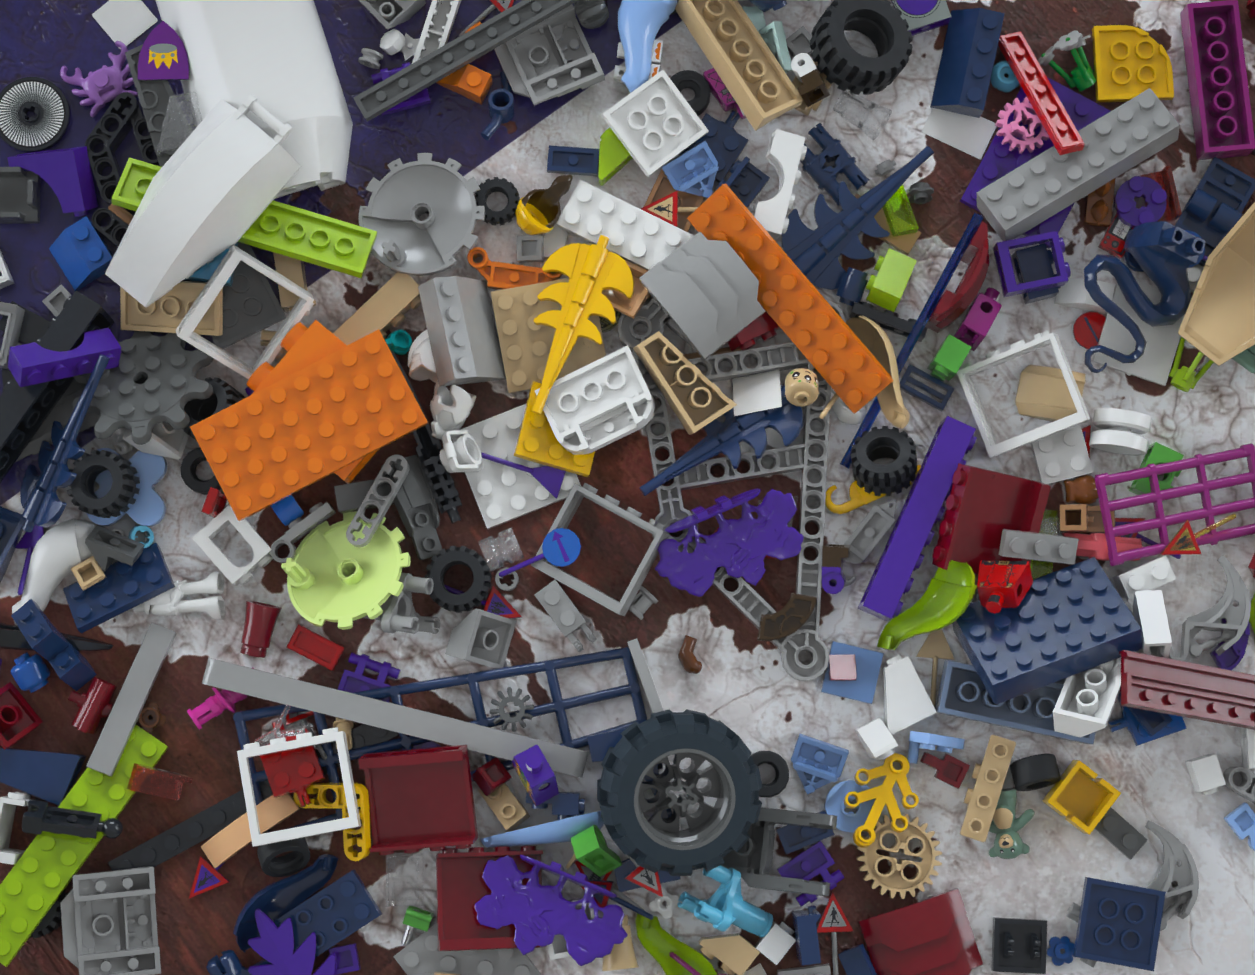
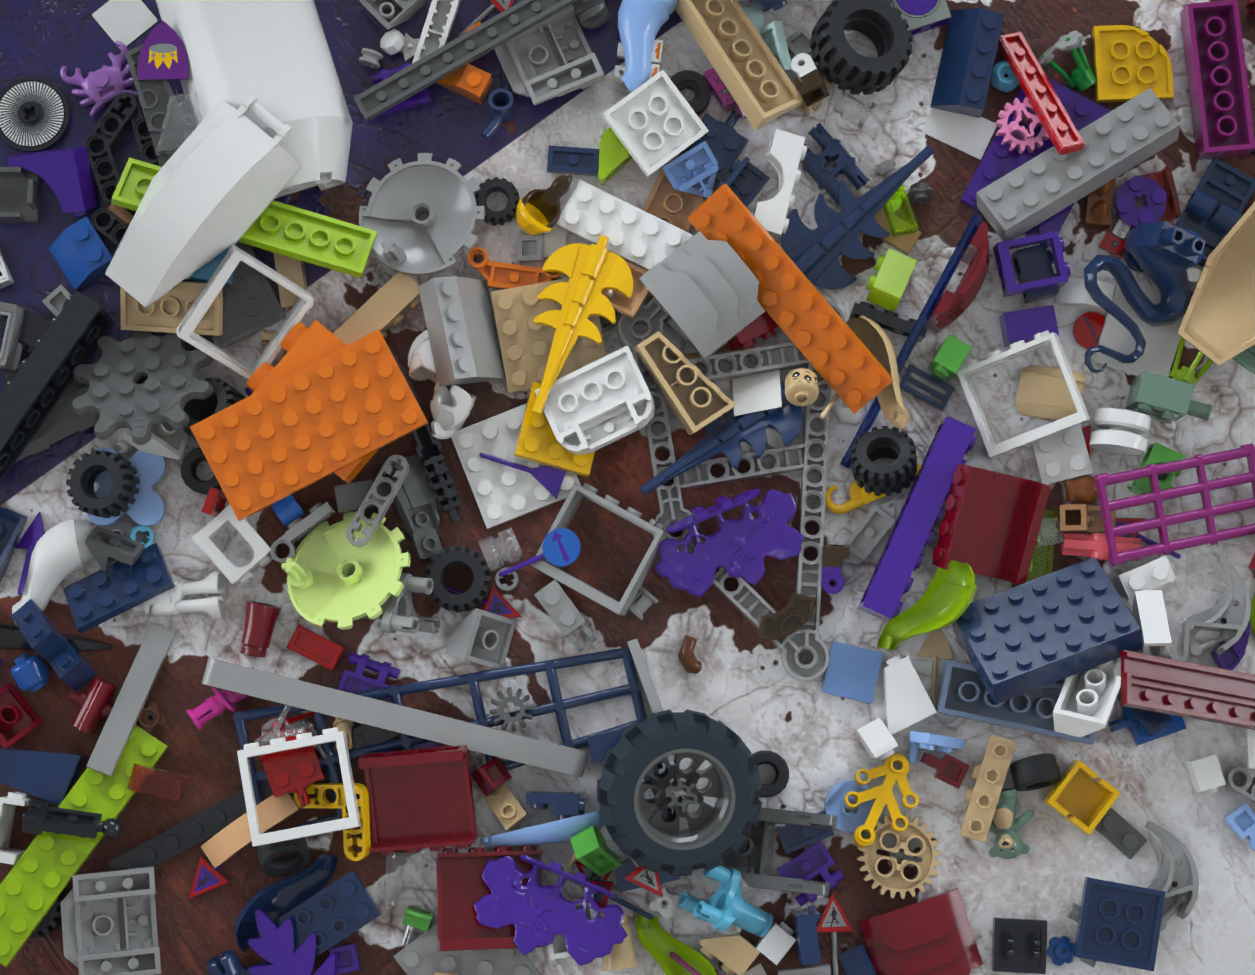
dark purple arch [8,328,121,387] -> none
dark blue animal [20,354,110,532] -> none
tan slope [71,556,106,591] -> none
teal plate [385,330,412,355] -> none
white piece [440,430,482,473] -> none
dark purple torso [512,745,559,806] -> none
piece [641,190,698,227] -> none
medium blue slope [791,733,849,795] -> none
slope [829,654,857,681] -> none
dark blue brick [836,267,868,306] -> none
magenta torso [954,287,1002,351] -> none
red torso [977,560,1033,614] -> none
light grey plate [999,529,1079,564] -> none
piece [1161,514,1236,555] -> none
none -> dark purple brick [999,305,1059,347]
none -> sand green brick [1125,371,1212,424]

